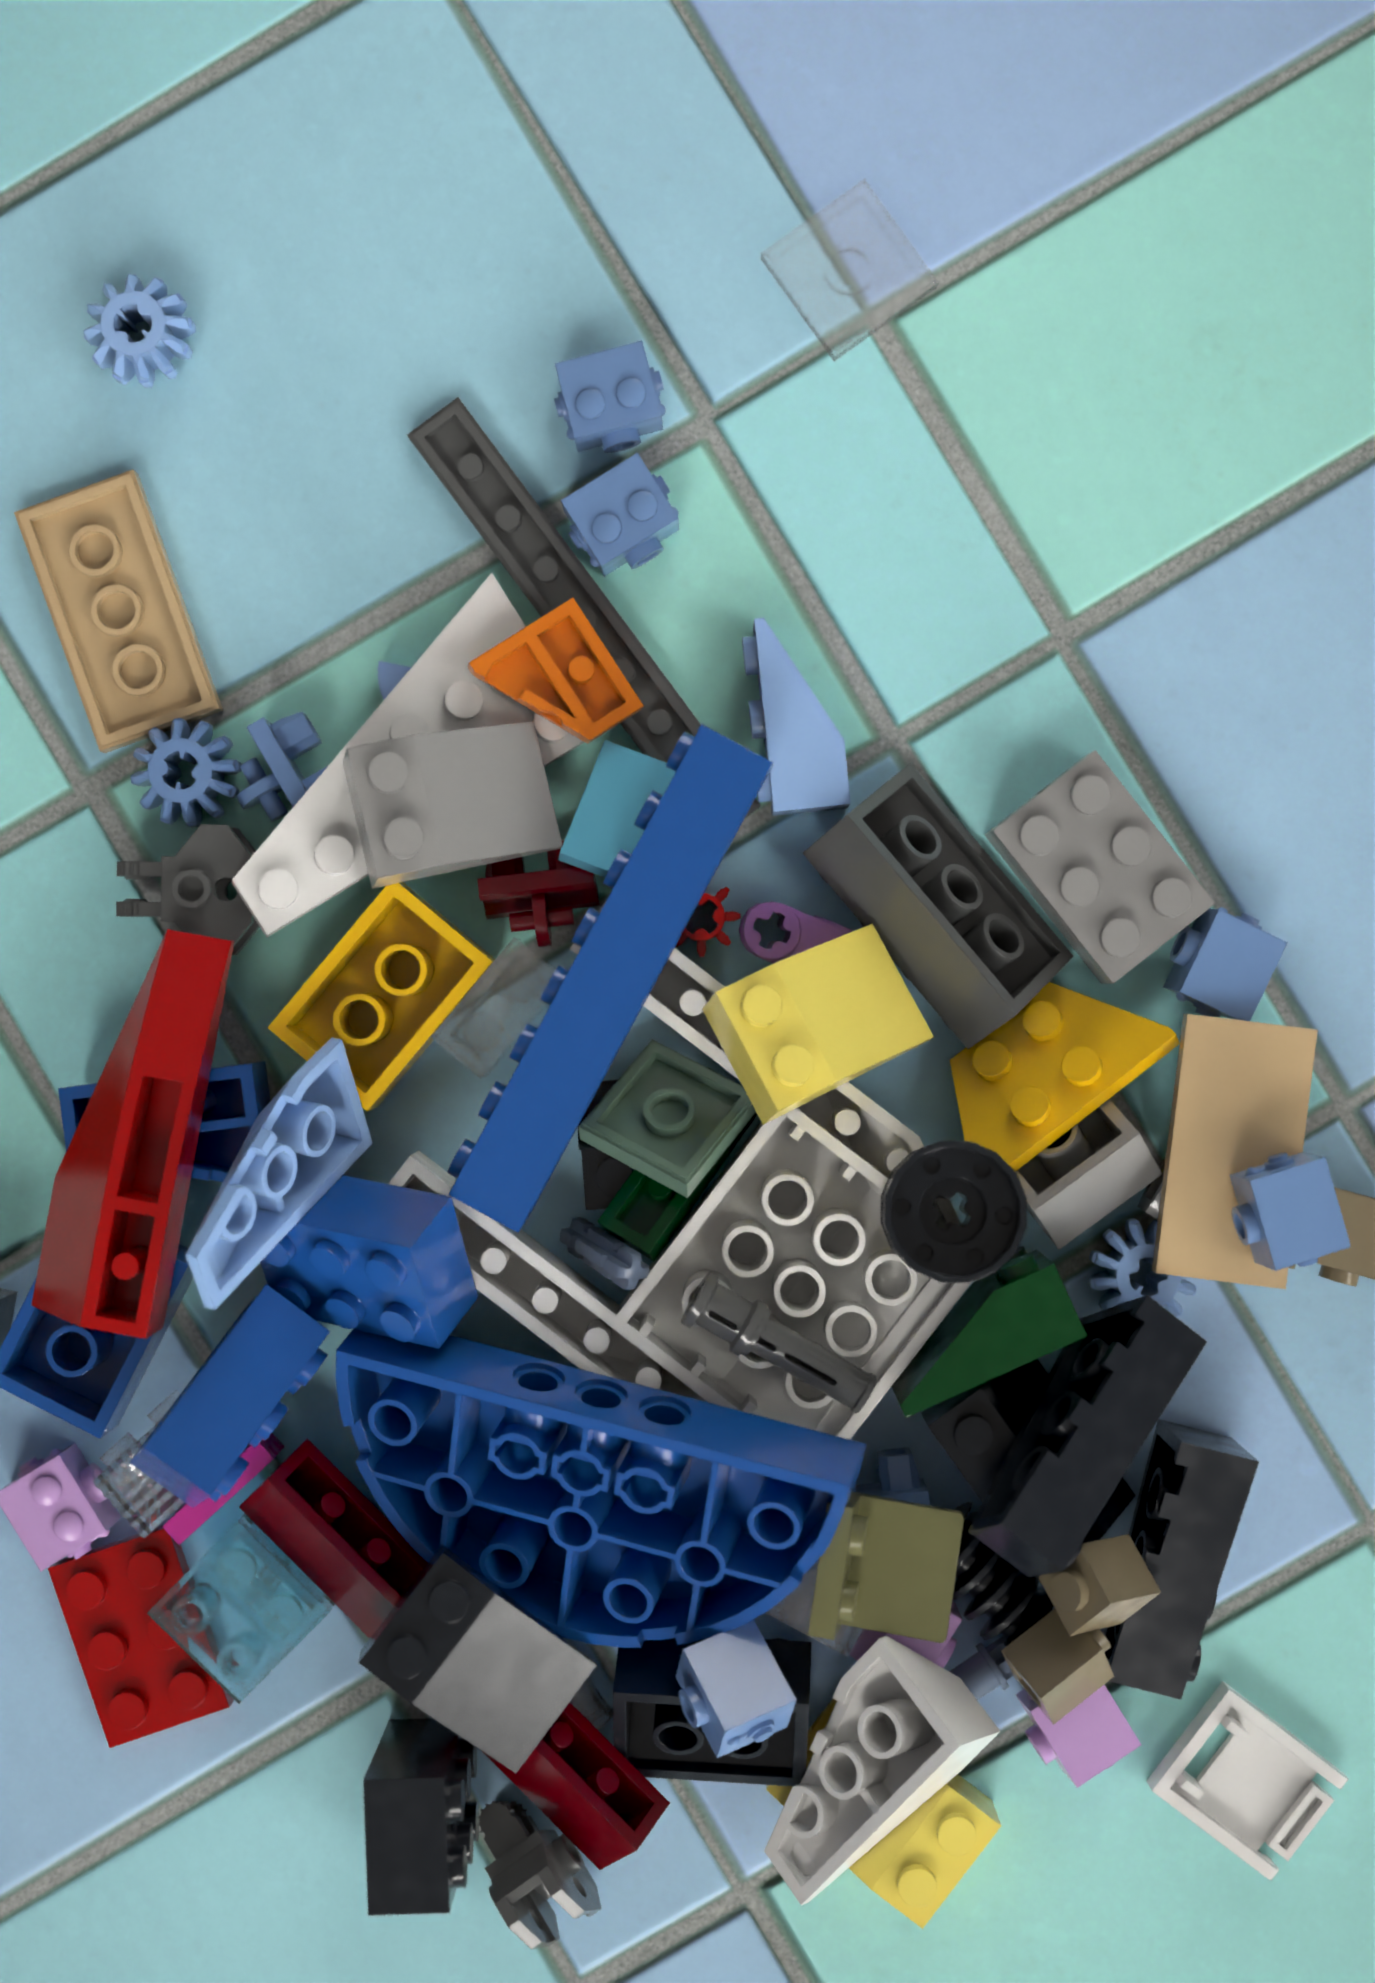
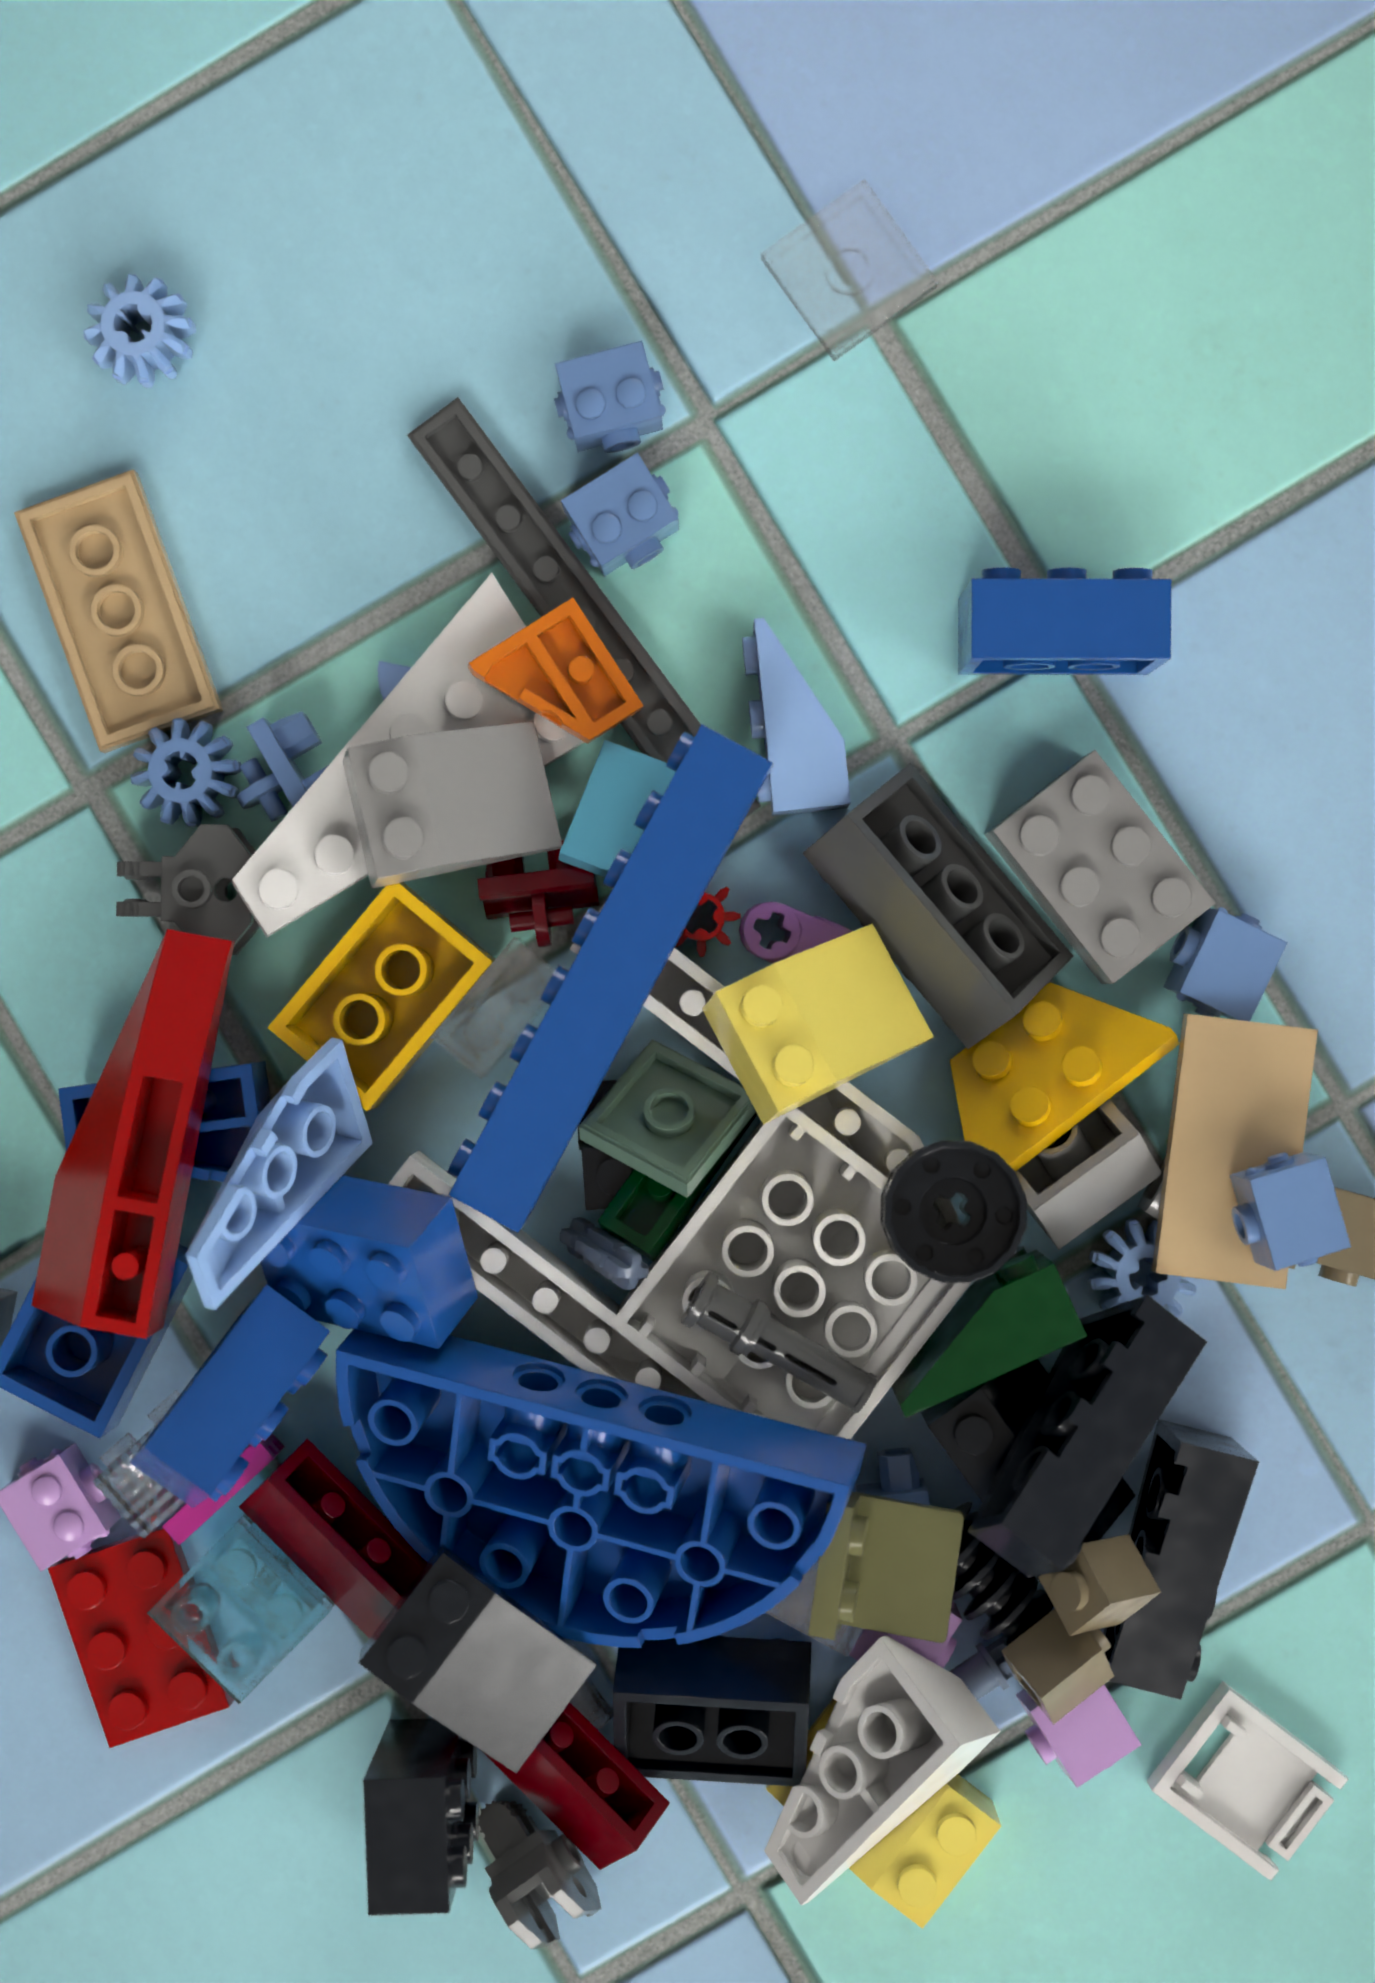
medium blue head [676,1619,797,1758] -> none
none -> blue brick [958,567,1171,675]

